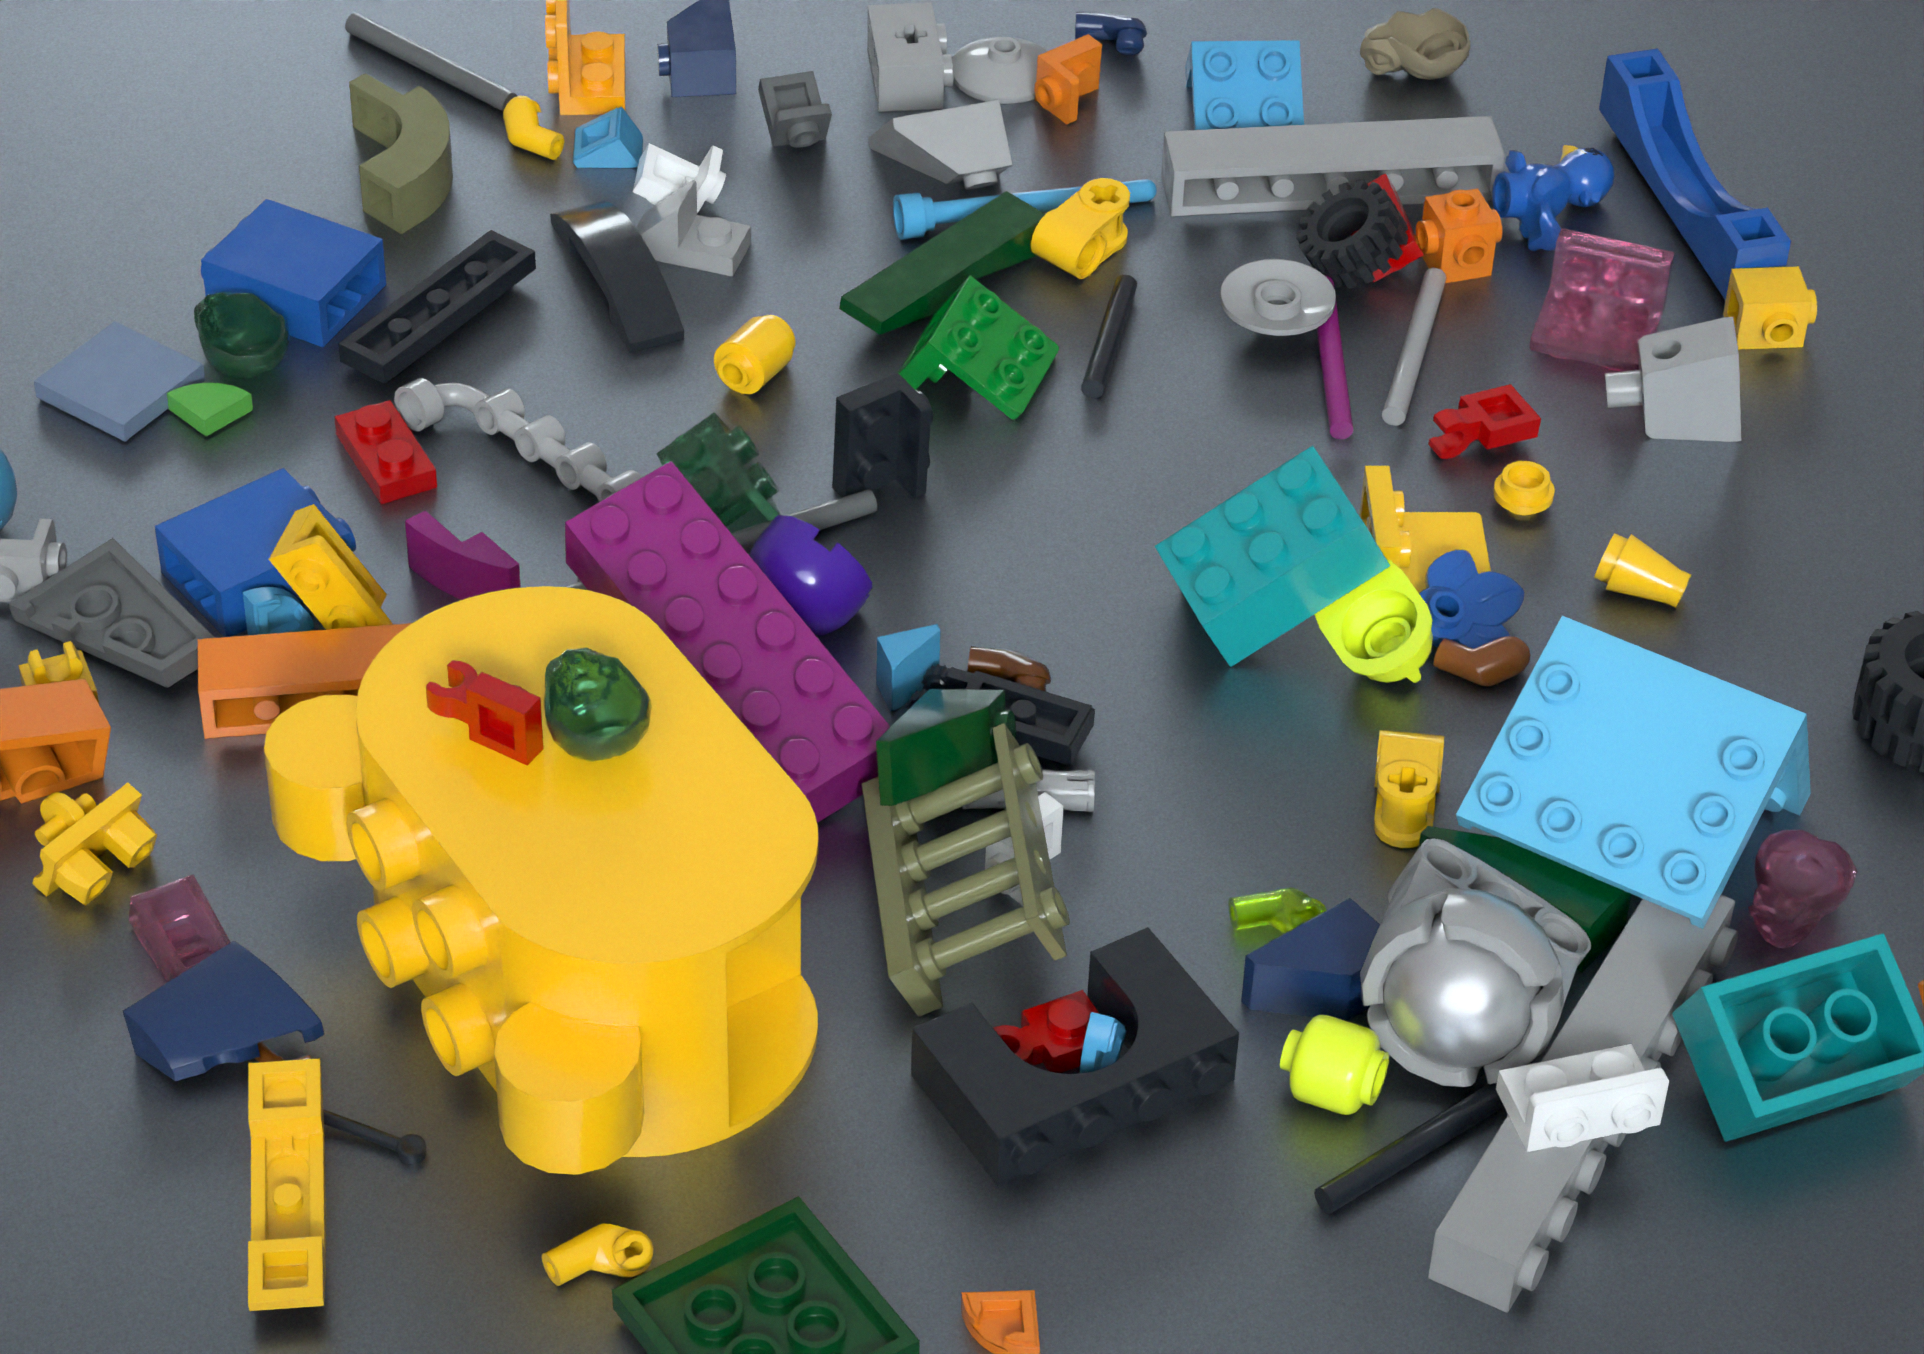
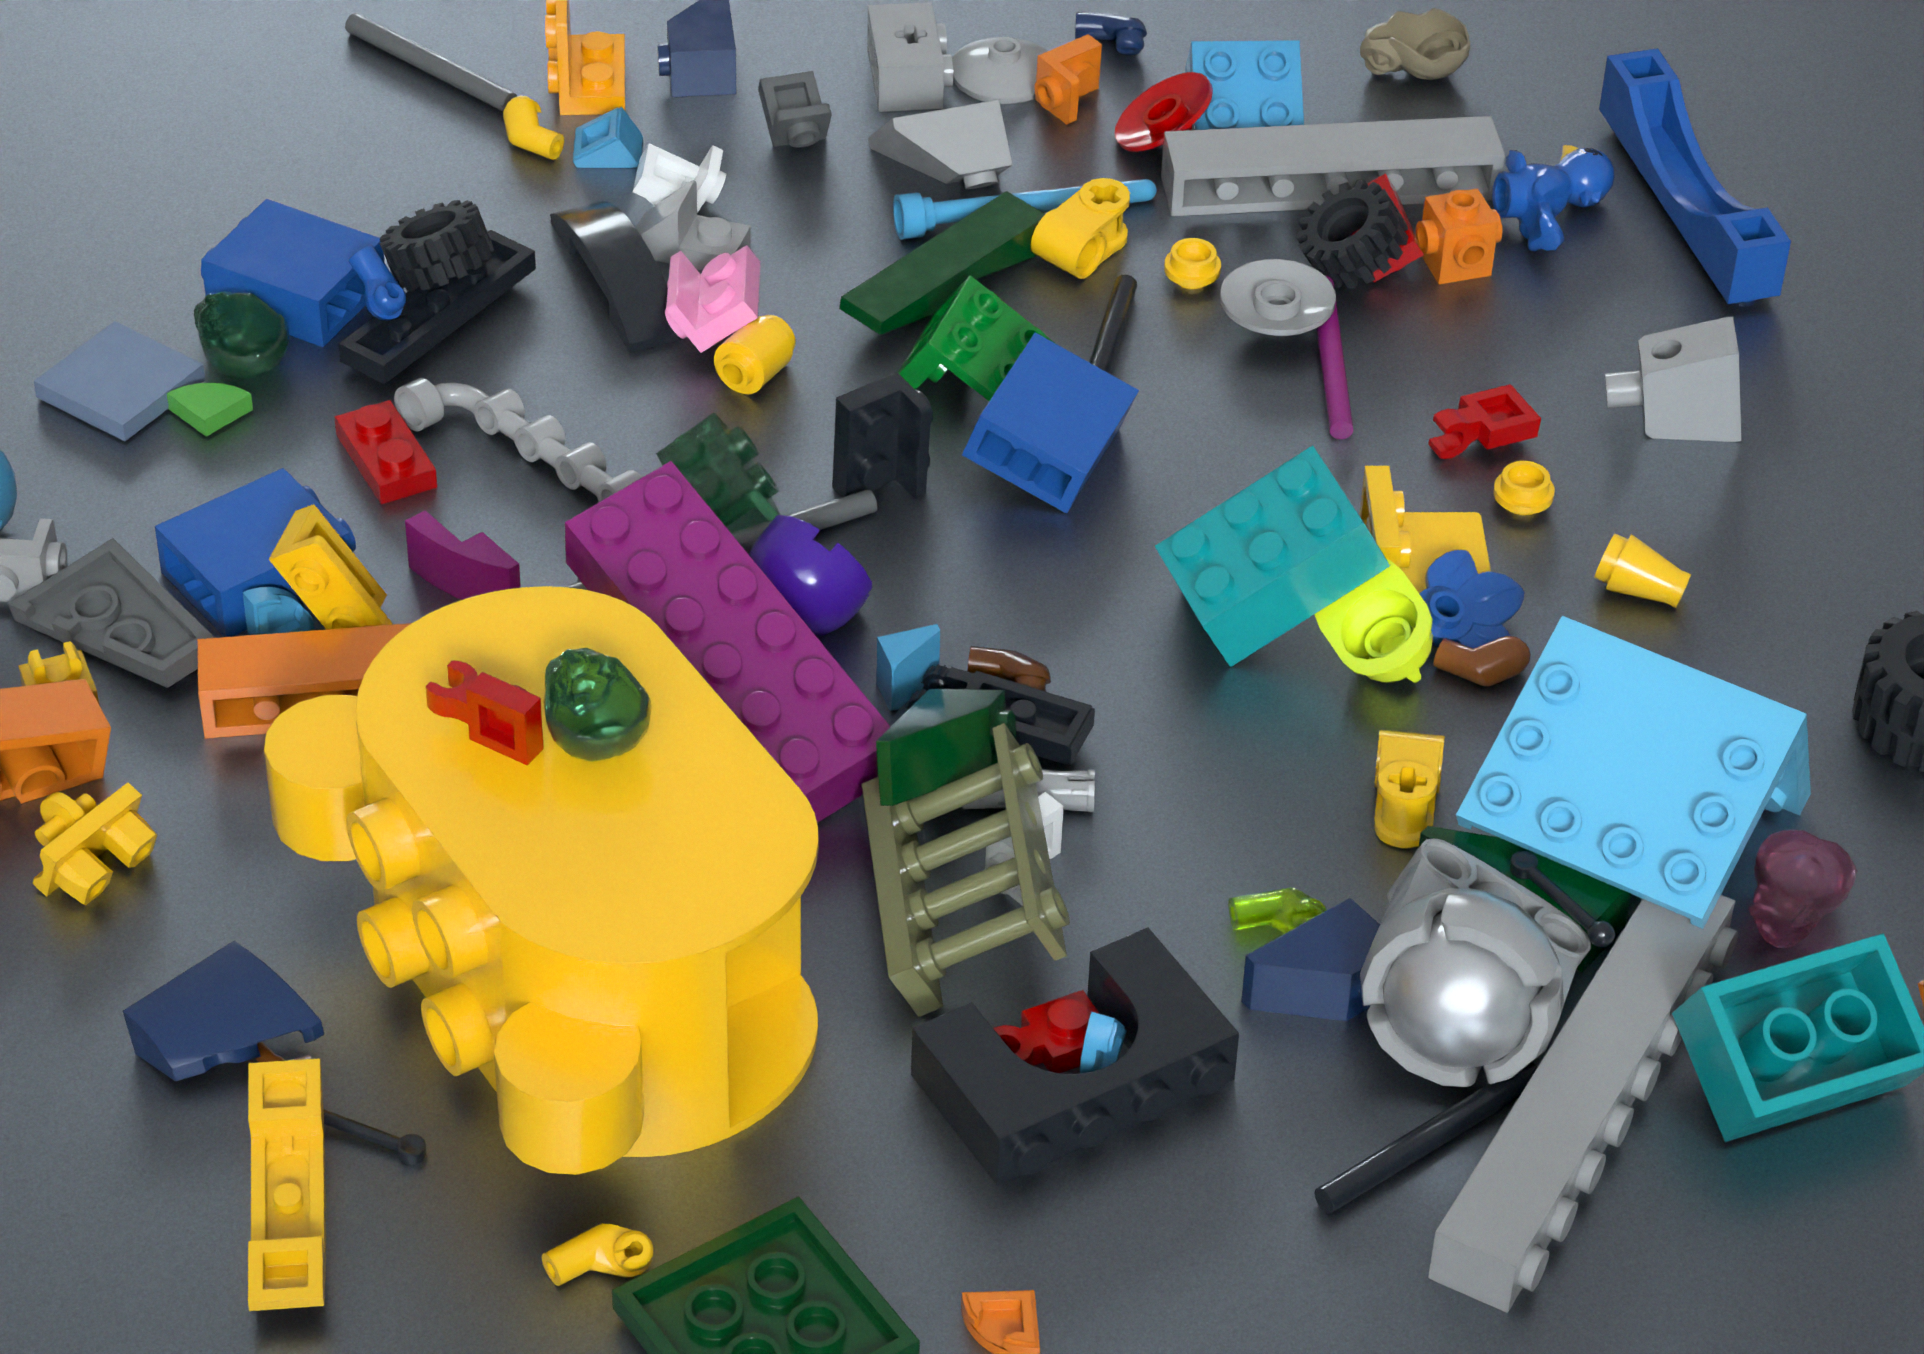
clear pink slope [129,874,231,982] -> none
olive arch [349,73,453,234] -> none
neon yellow head [1280,1015,1389,1115] -> none
light grey bar [1382,268,1446,426] -> none
white bracket [1496,1044,1669,1152] -> none
clear pink bracket [1529,228,1675,371] -> none
yellow brick [1723,266,1817,350] -> none
none -> blue arm [348,245,406,321]
none -> black tyre [380,200,494,291]
none -> bright pink bracket [665,245,760,353]
none -> blue brick [962,333,1139,514]
none -> red dish [1114,72,1213,152]
none -> yellow plate [1164,238,1221,289]
none -> black hinge [1510,851,1615,947]

